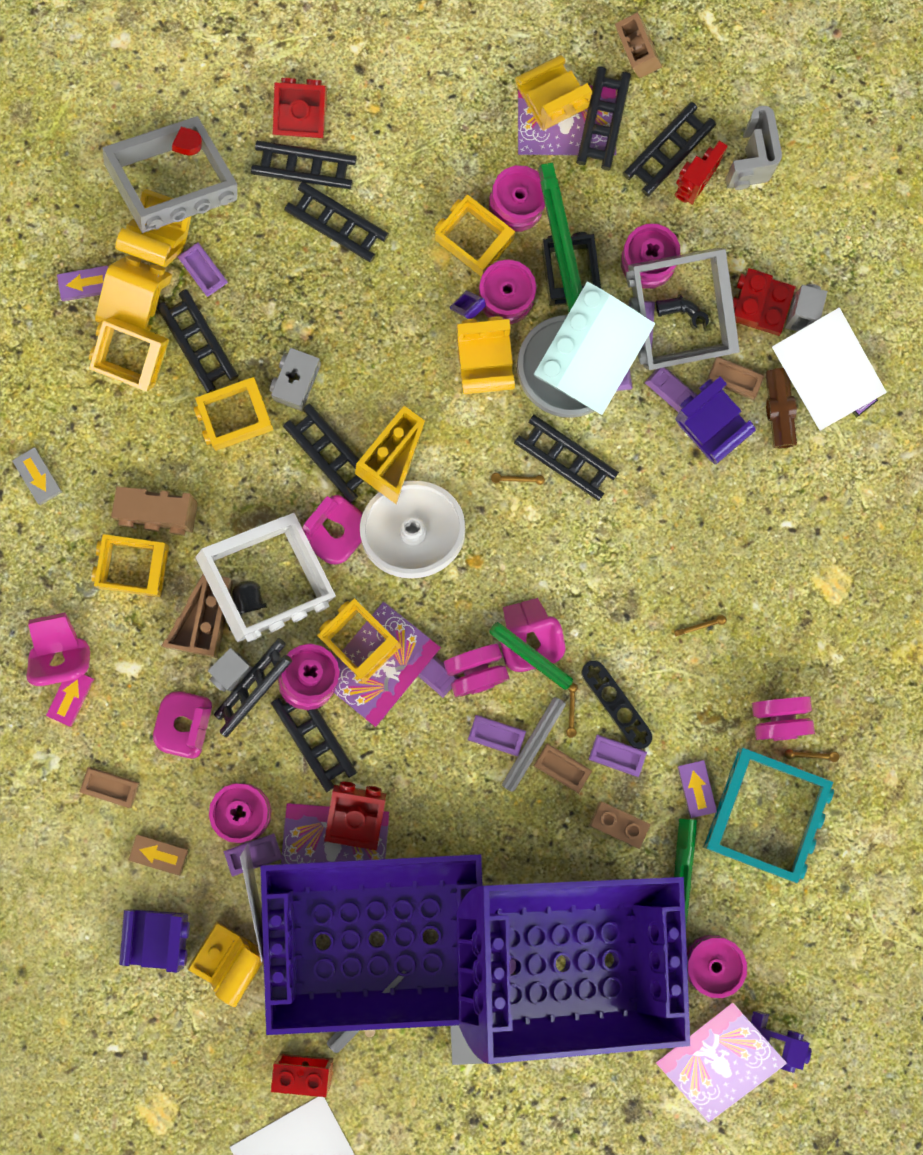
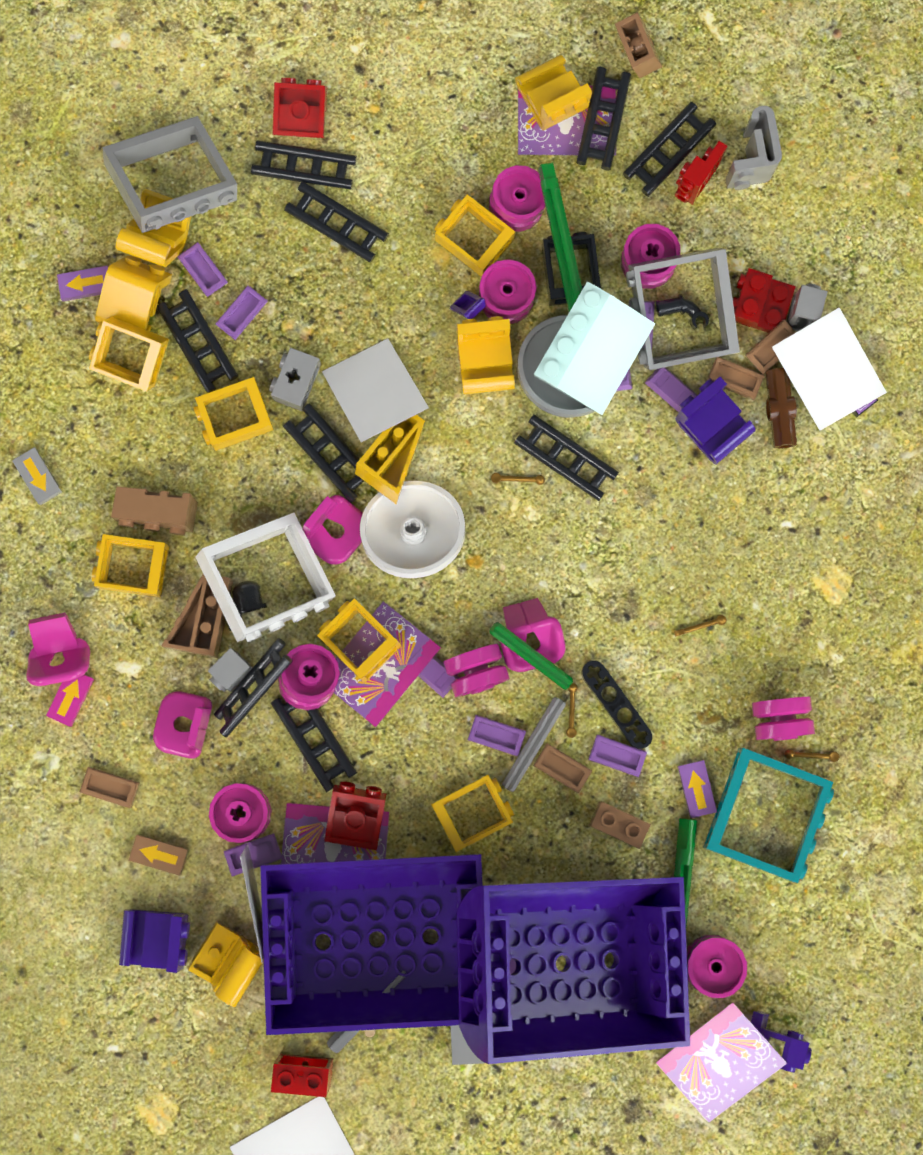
red tile [172,126,202,156] -> none
none -> medium lavender tile [215,286,268,340]
none -> white sticker [322,338,429,442]
none -> yellow window [431,775,515,852]
none -> medium nougat tile [745,320,796,374]

